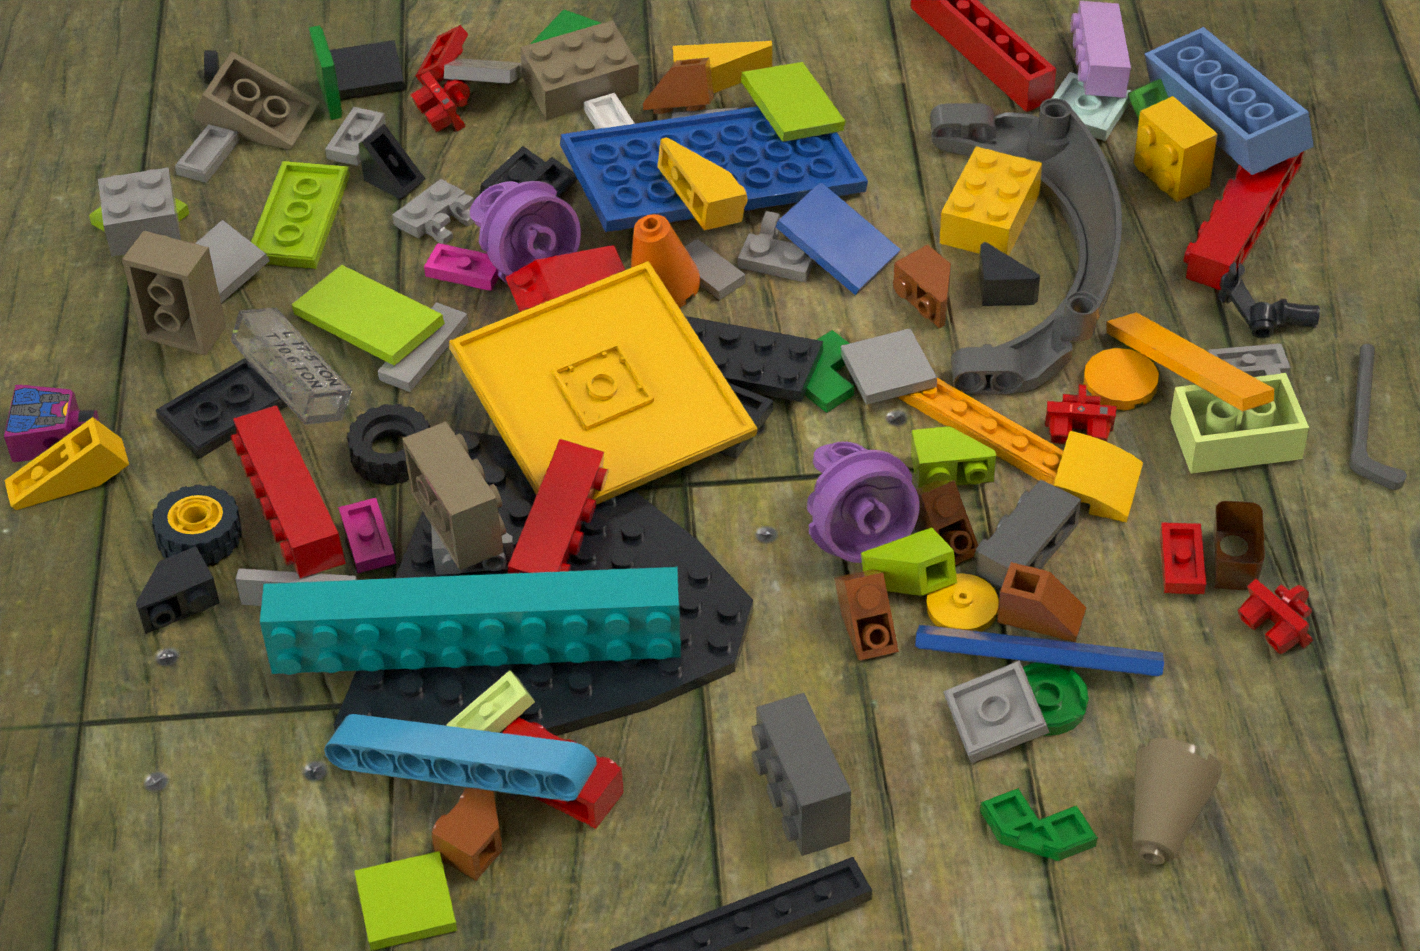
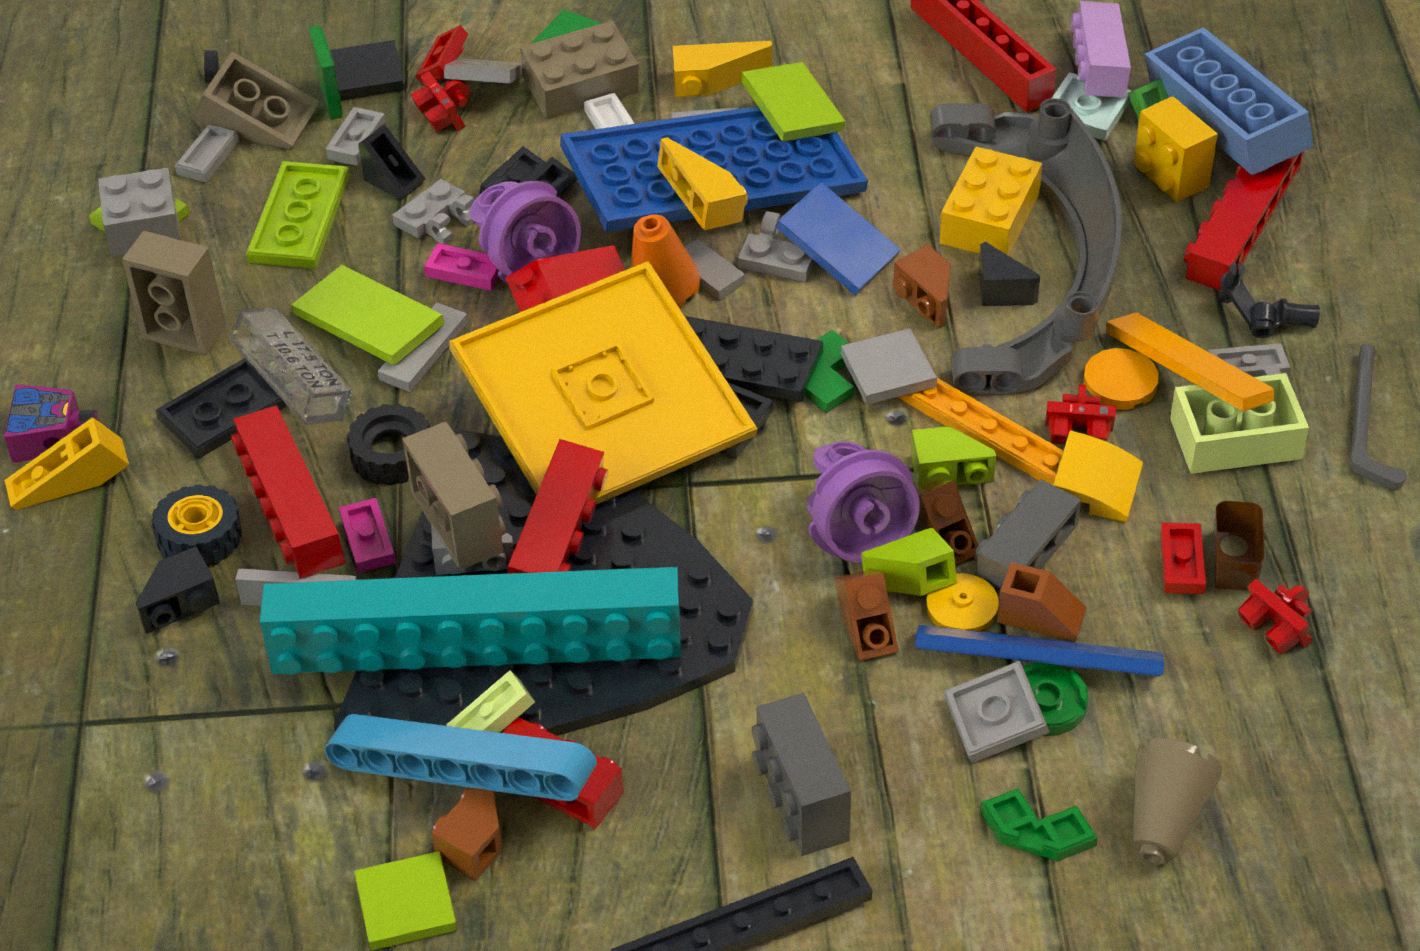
light grey tile [196,220,269,303] -> none
dark orange slope [643,57,714,114] -> none

